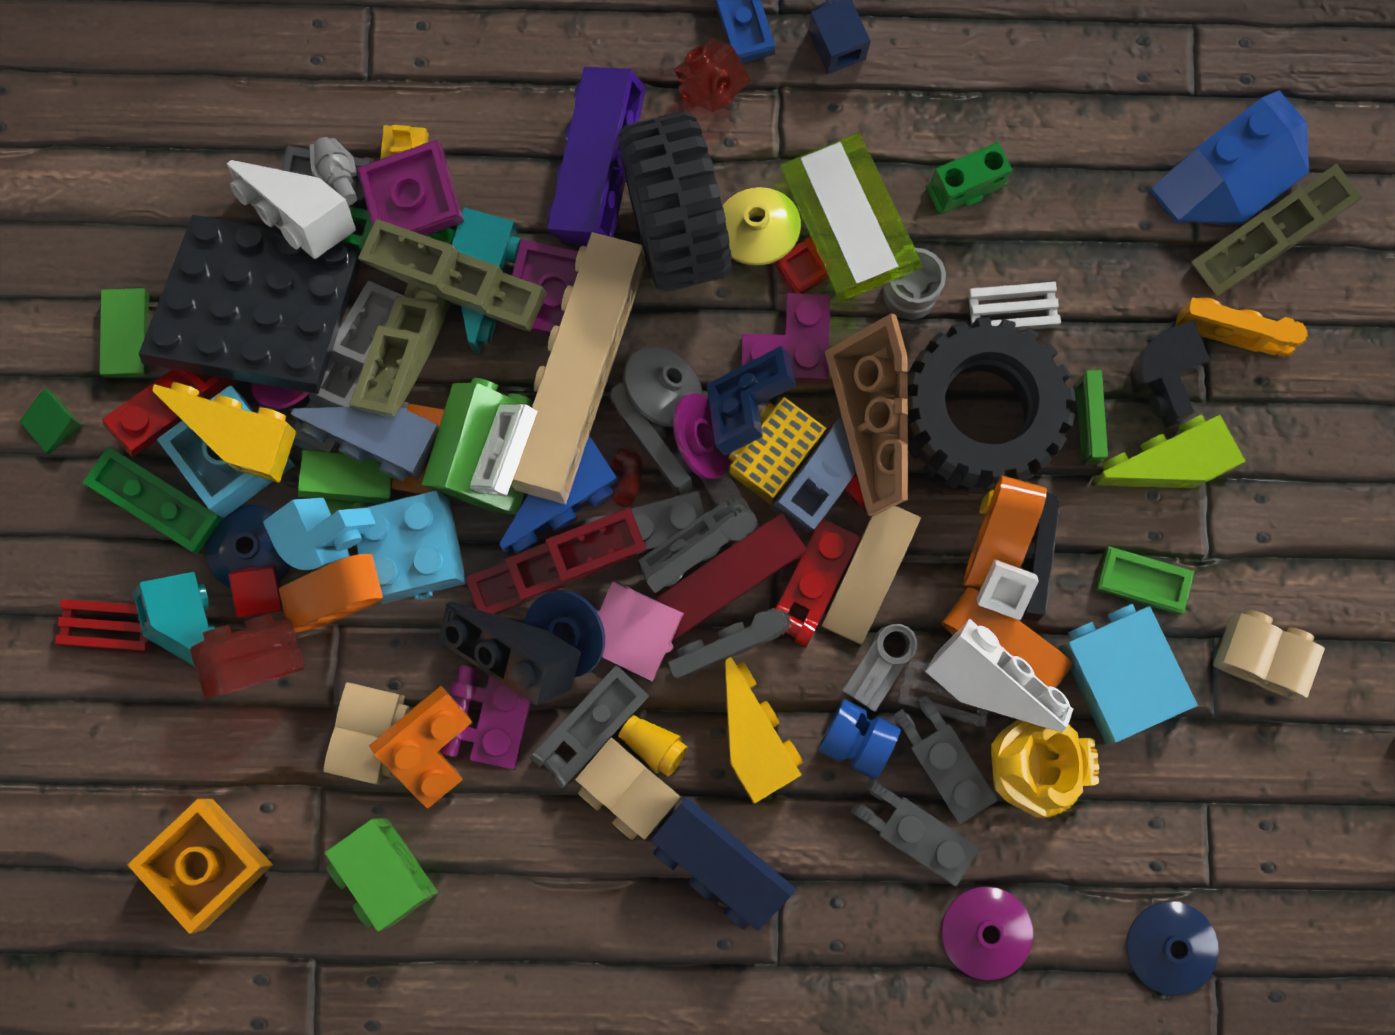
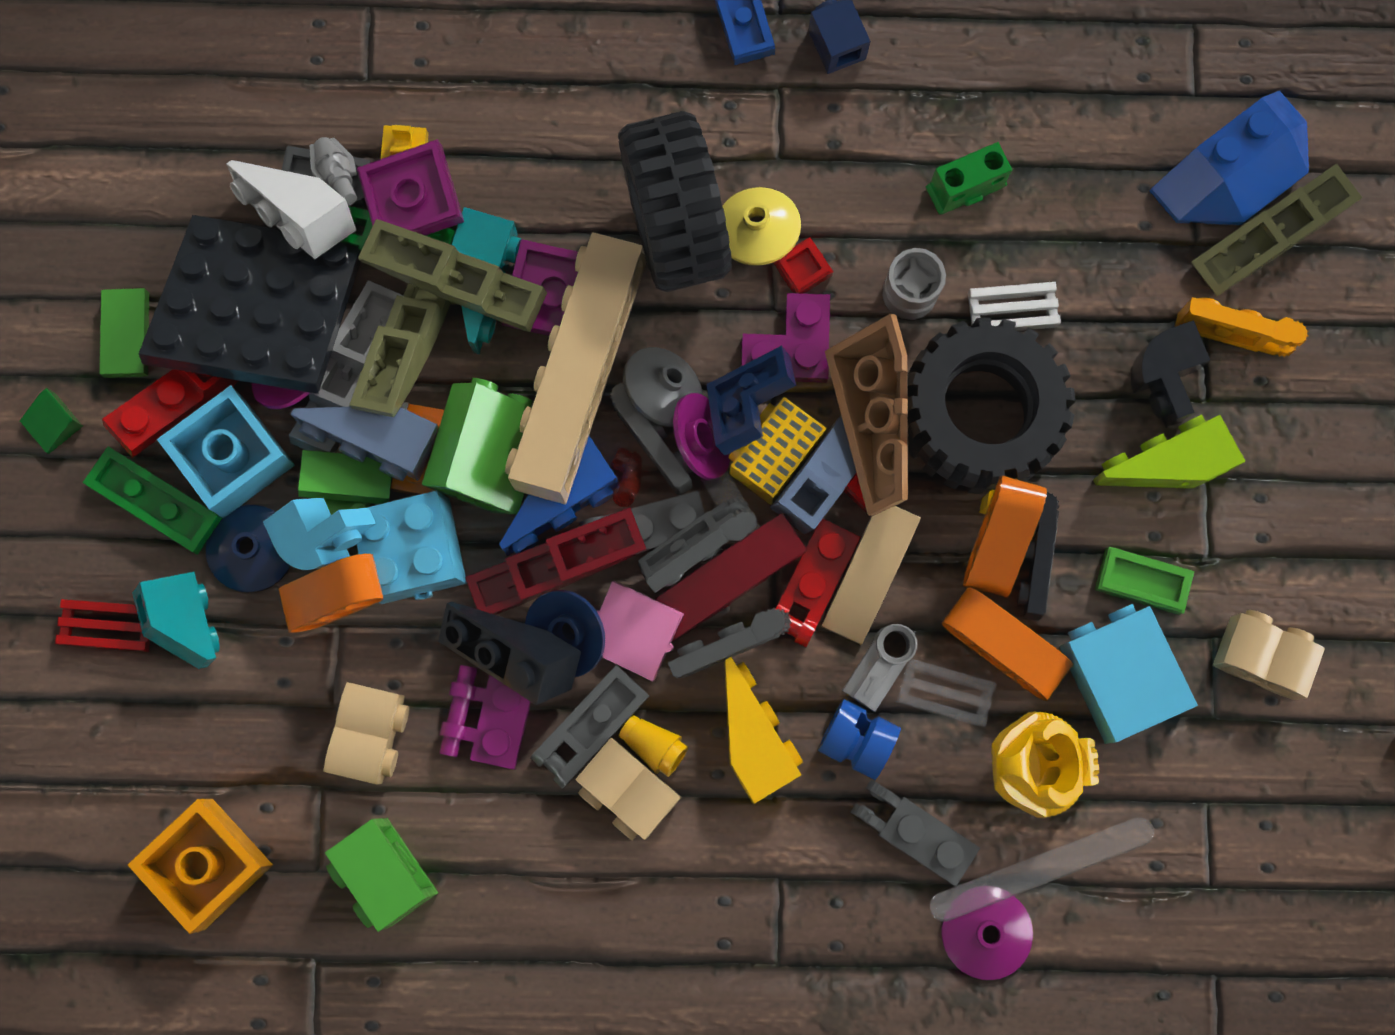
yellow slope [152,382,296,483] -> none
clear red brick [190,614,305,700] -> none
red tile [228,564,283,617] -> none
orange plate [369,686,473,809] -> none
white tile [470,404,538,496] -> none
dark purple brick [547,67,646,247] -> none
dark blue slope [651,797,797,931] -> none
clear red brick [674,38,752,113] -> none
tile [780,132,922,302] -> none
dark grey hinge [894,694,998,824] -> none
white slope [925,619,1073,732] -> none
white plate [976,559,1039,620] -> none
bright green tile [1075,370,1108,466] -> none
dark blue dish [1126,901,1219,995] -> none
none -> clear piece [930,818,1154,921]

